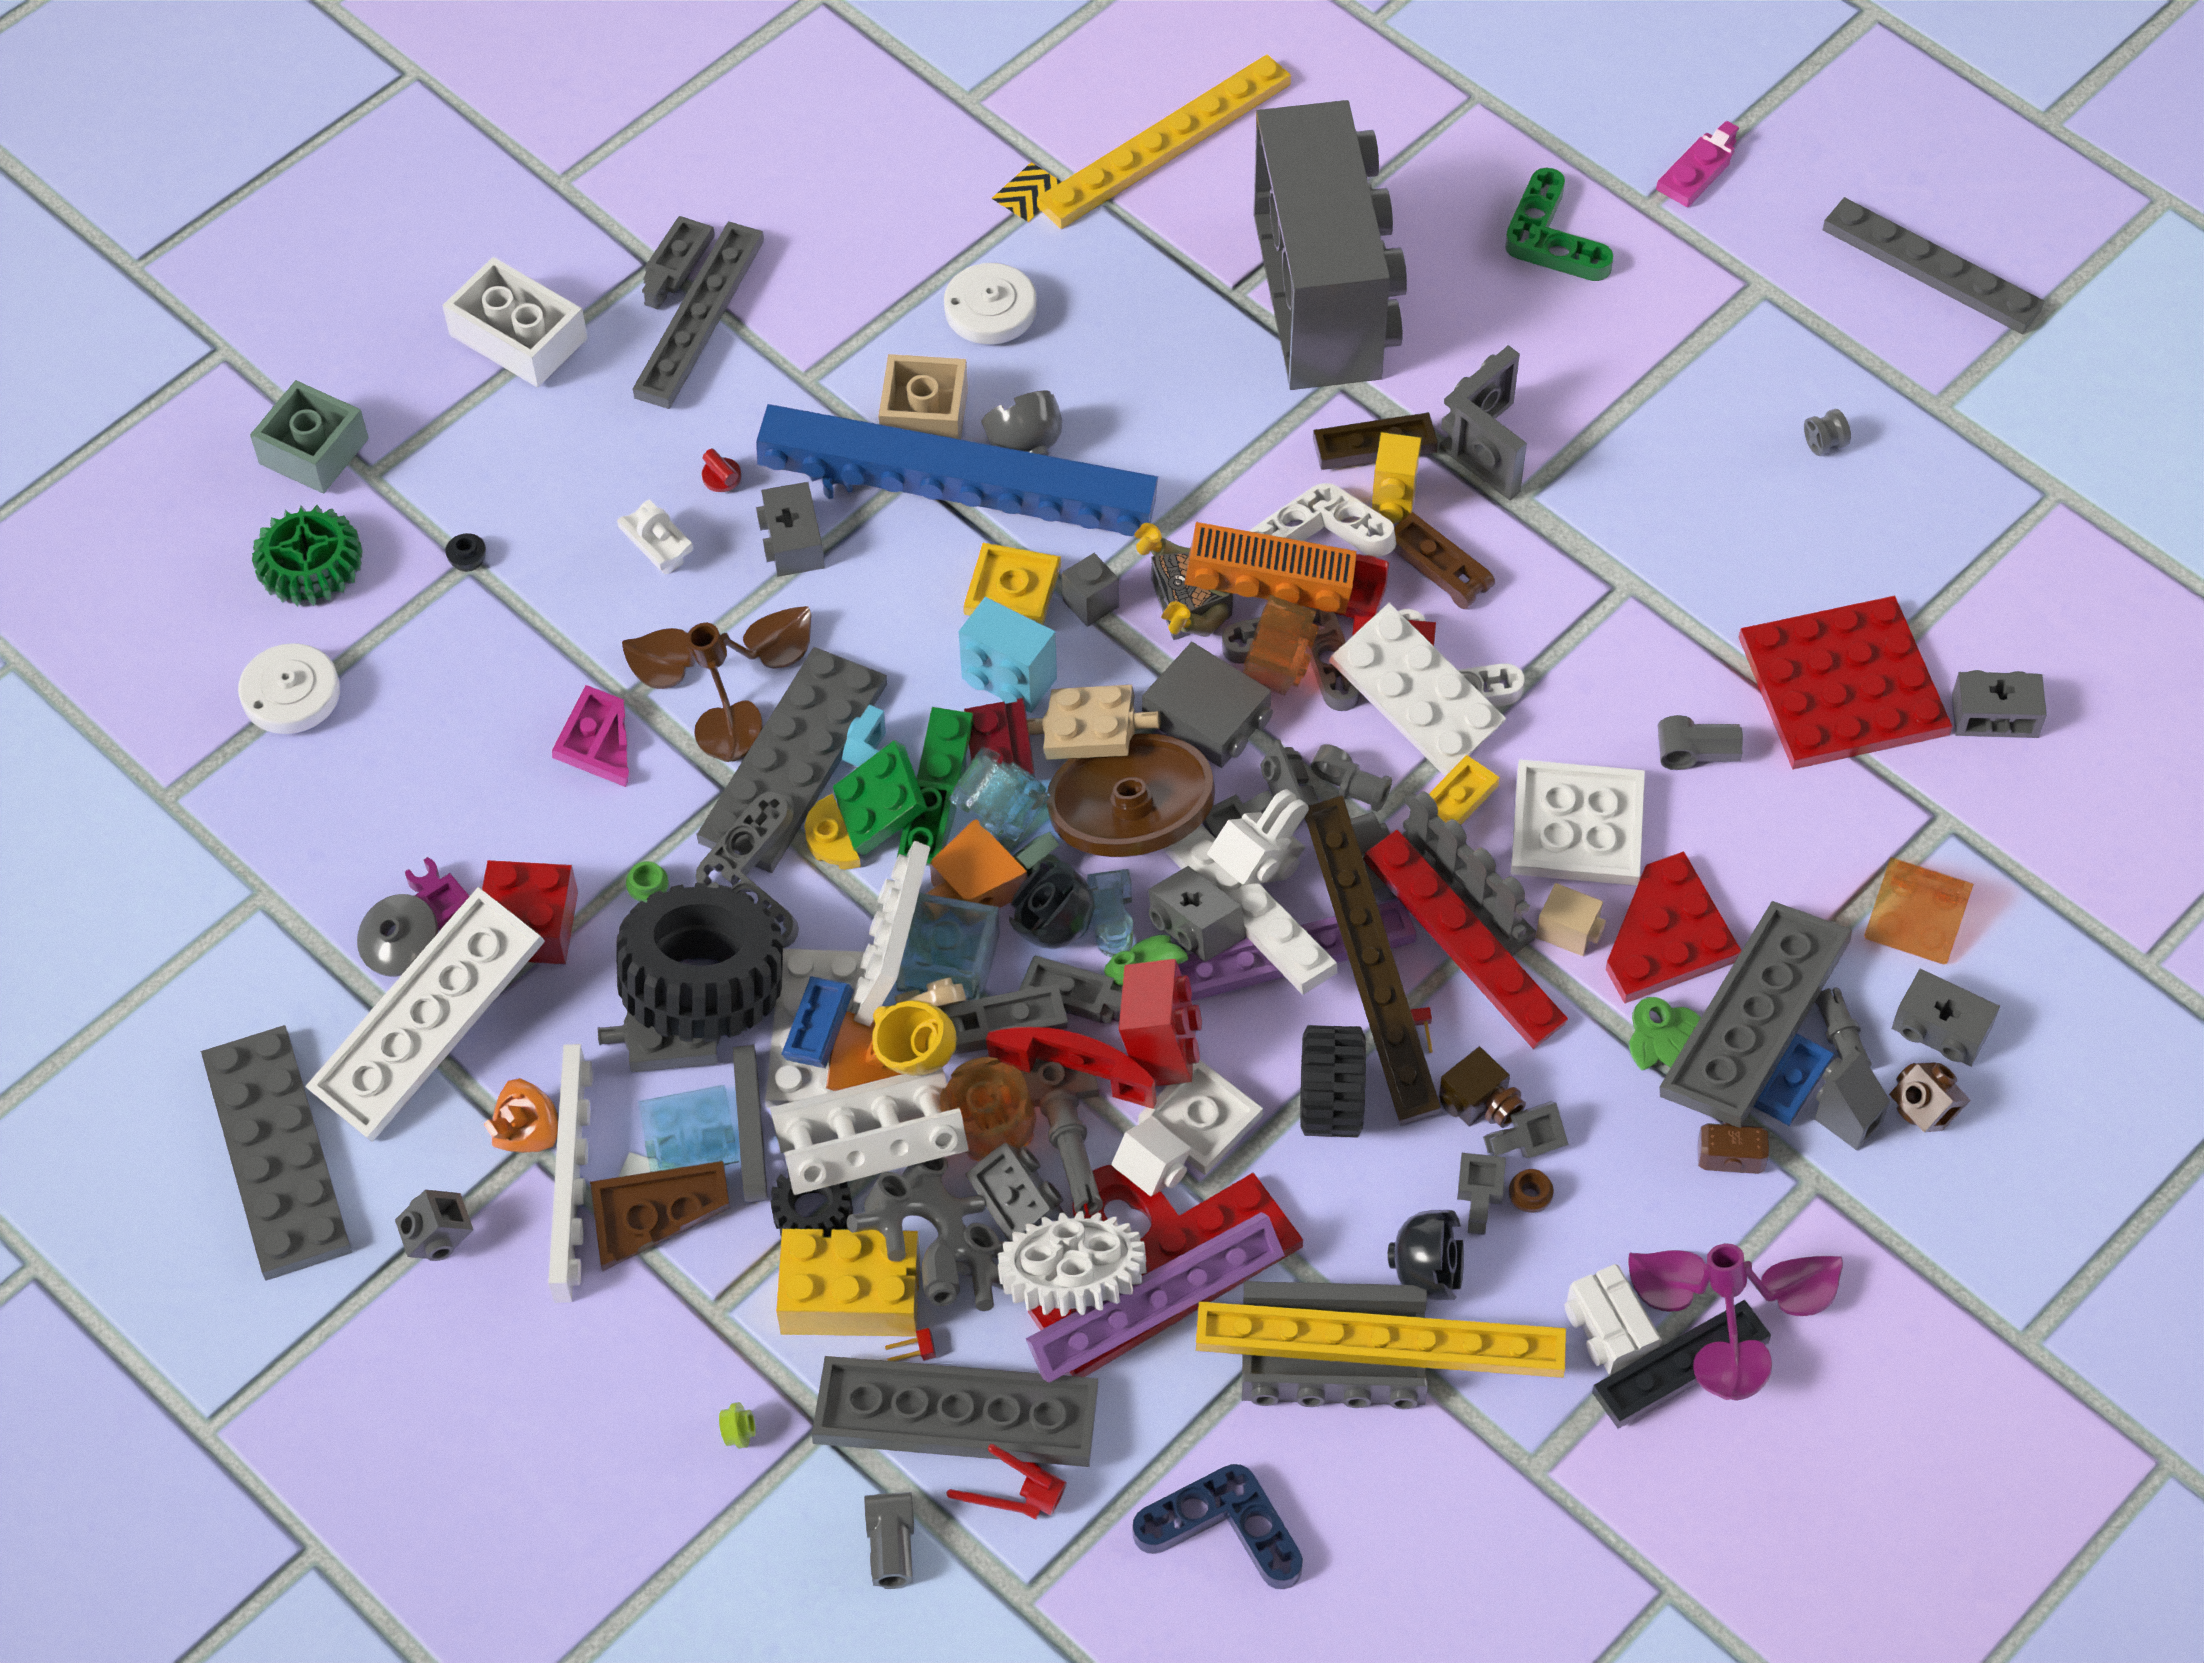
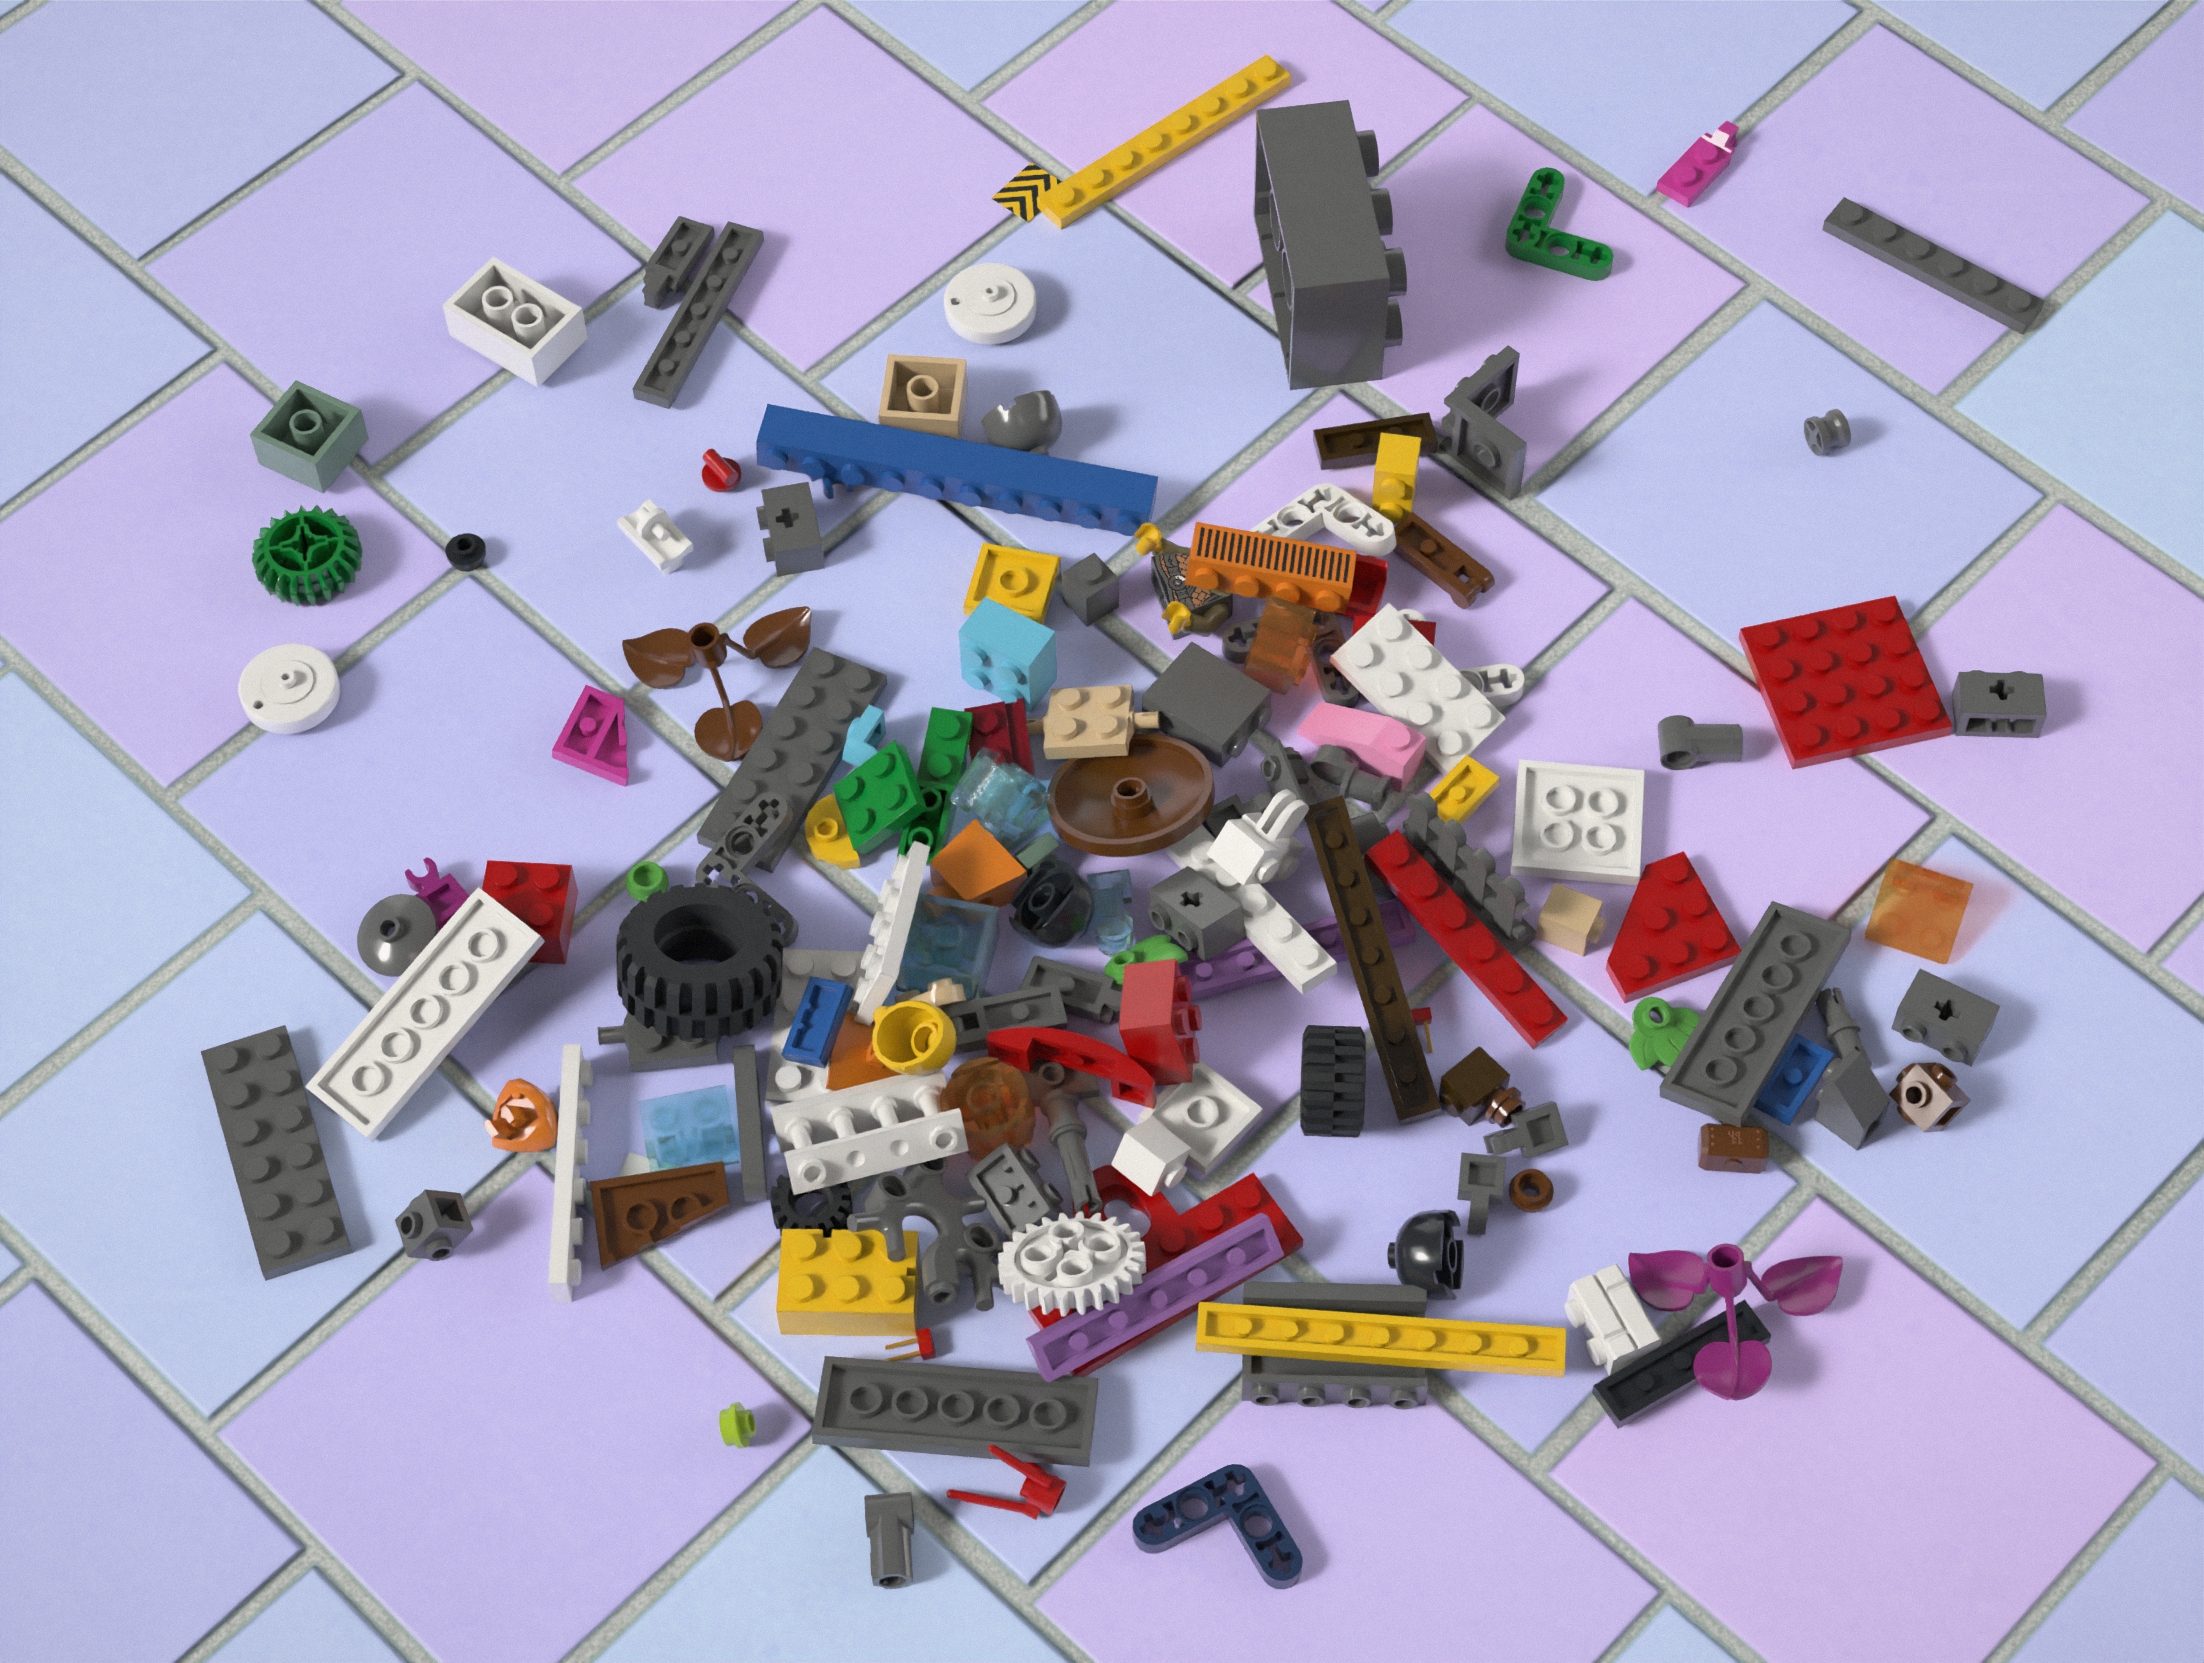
none -> bright pink slope [1297,701,1426,793]

